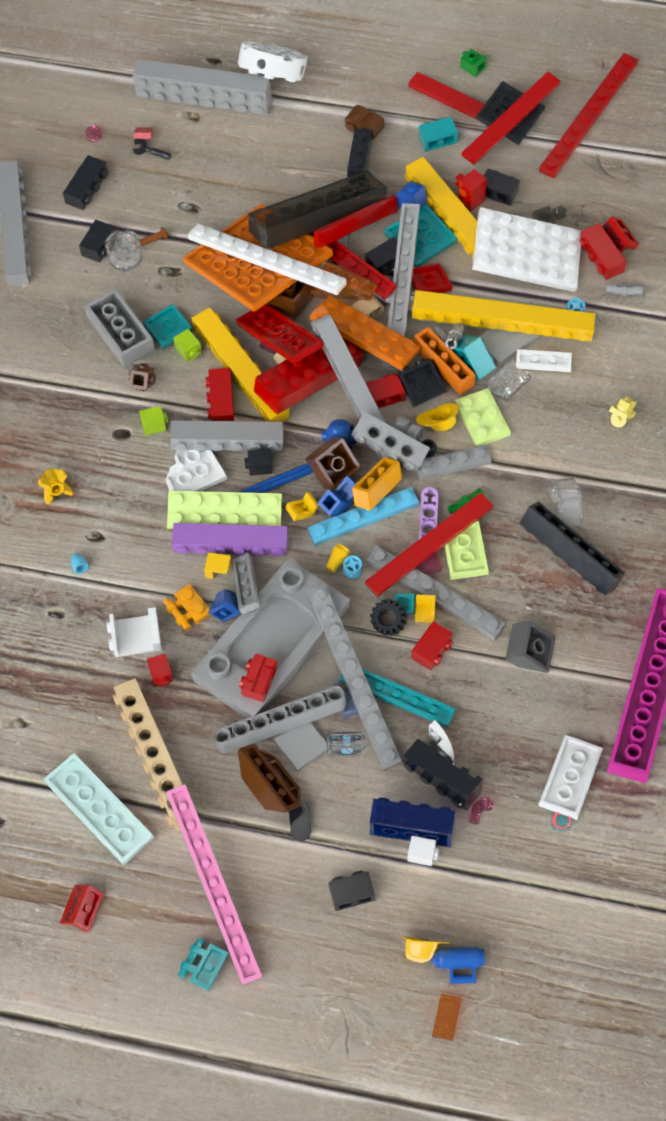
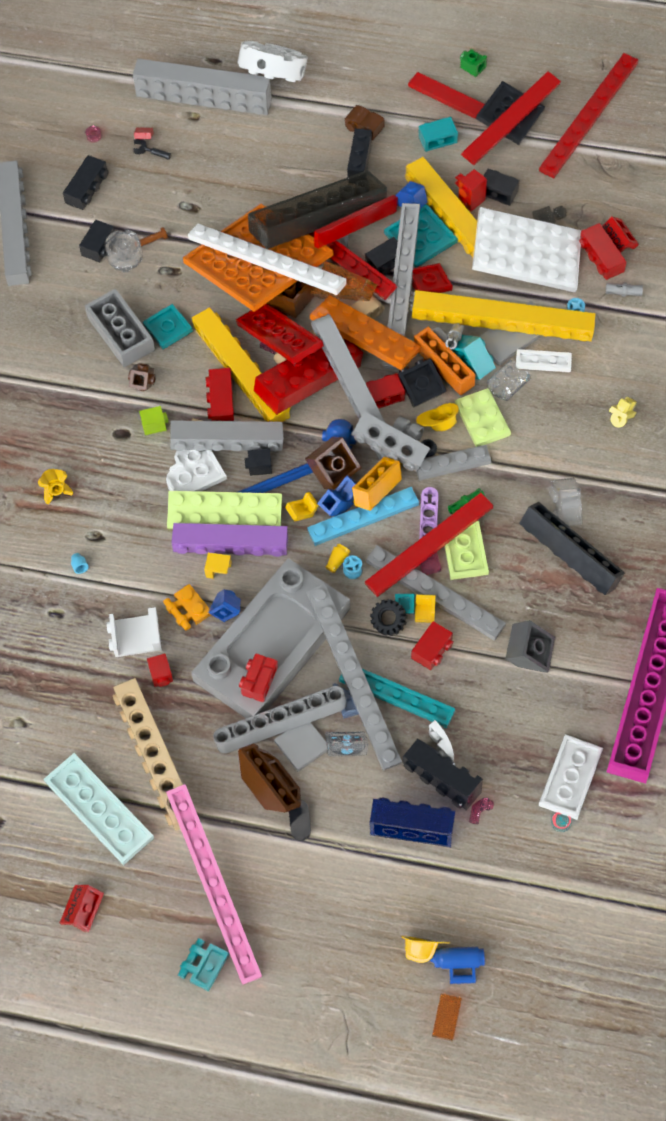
lime brick [173,329,202,362] -> none
light grey plate [231,552,260,615] -> none
black brick [328,871,375,912] -> none
white brick [408,836,439,866] -> none

